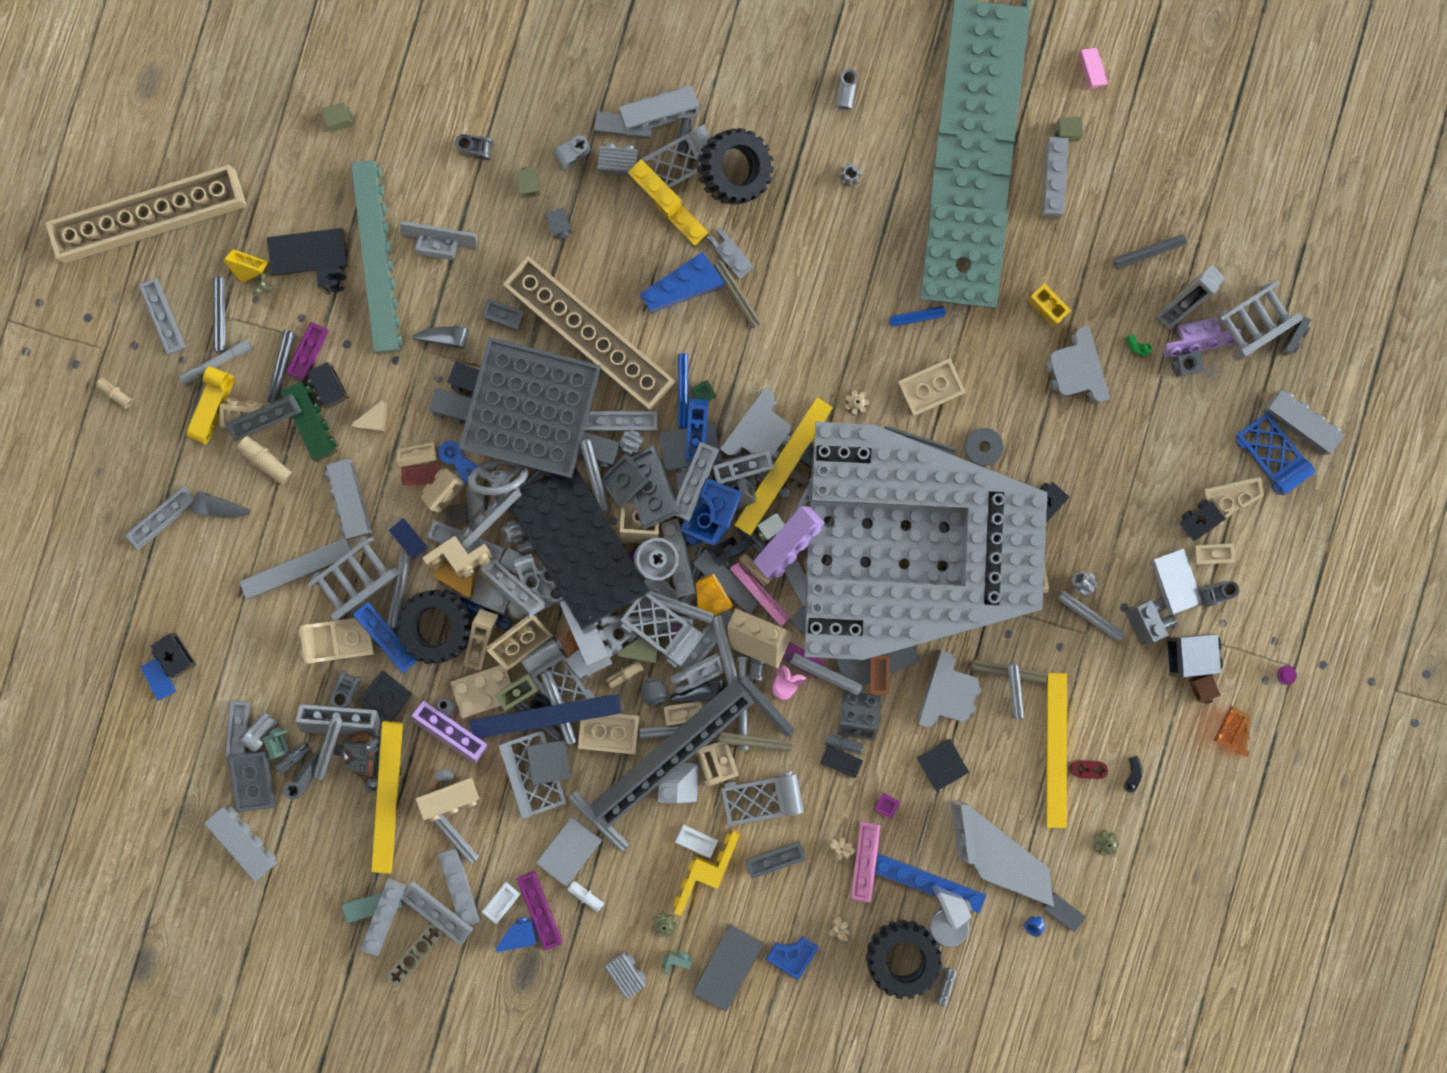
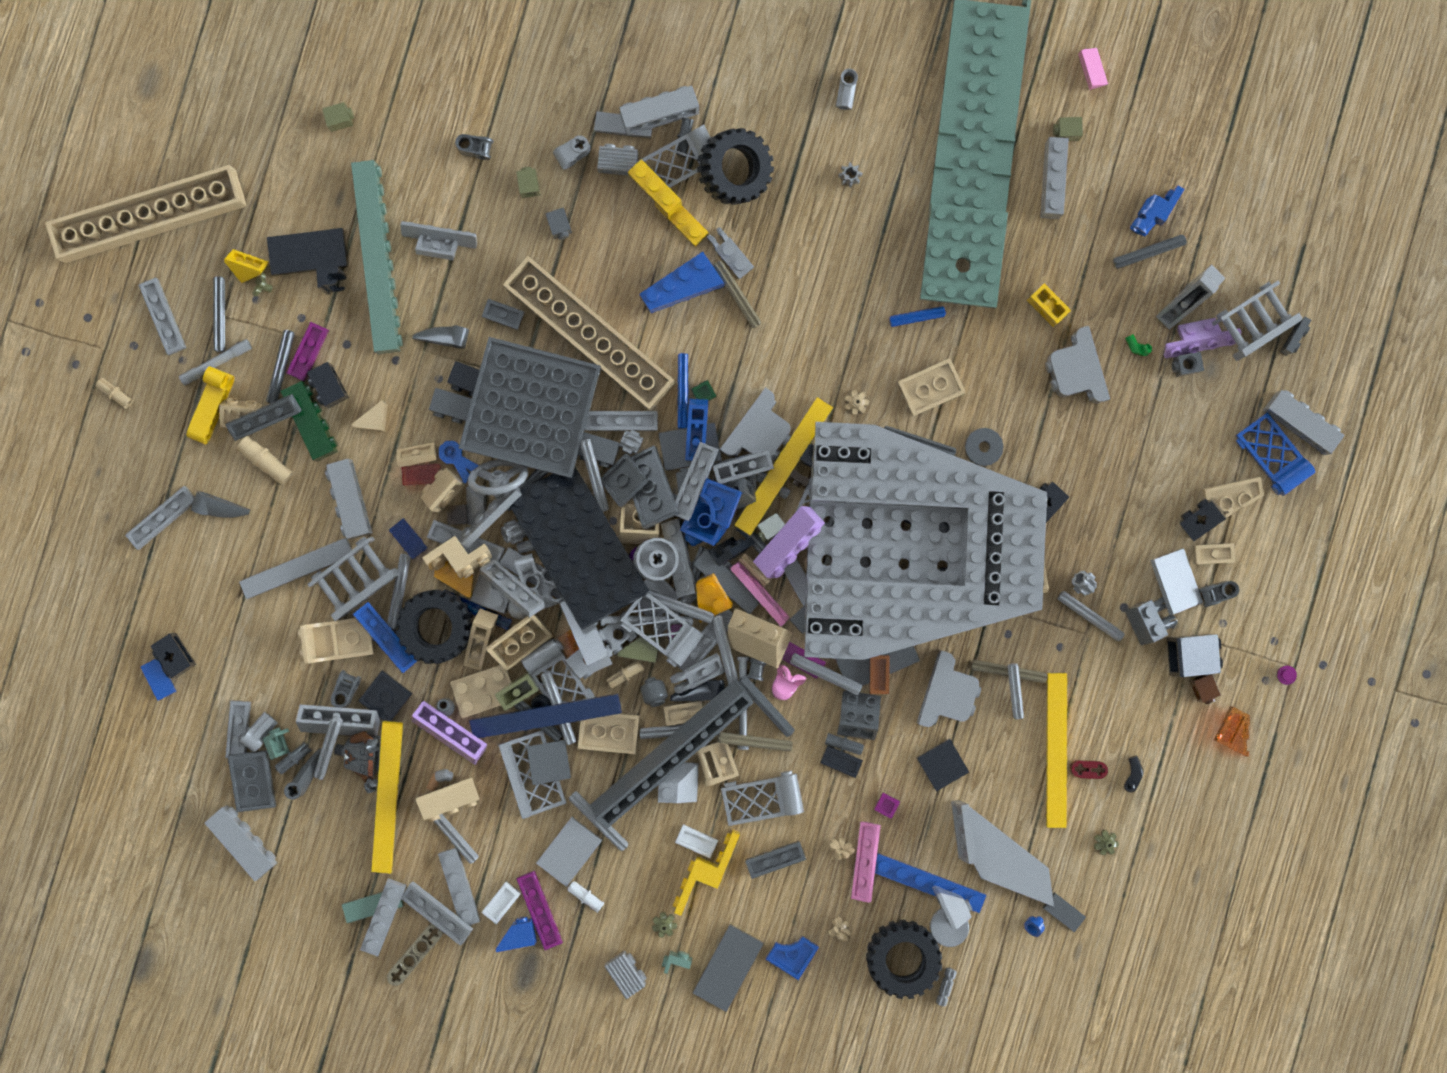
none -> blue plate [1130,185,1184,237]

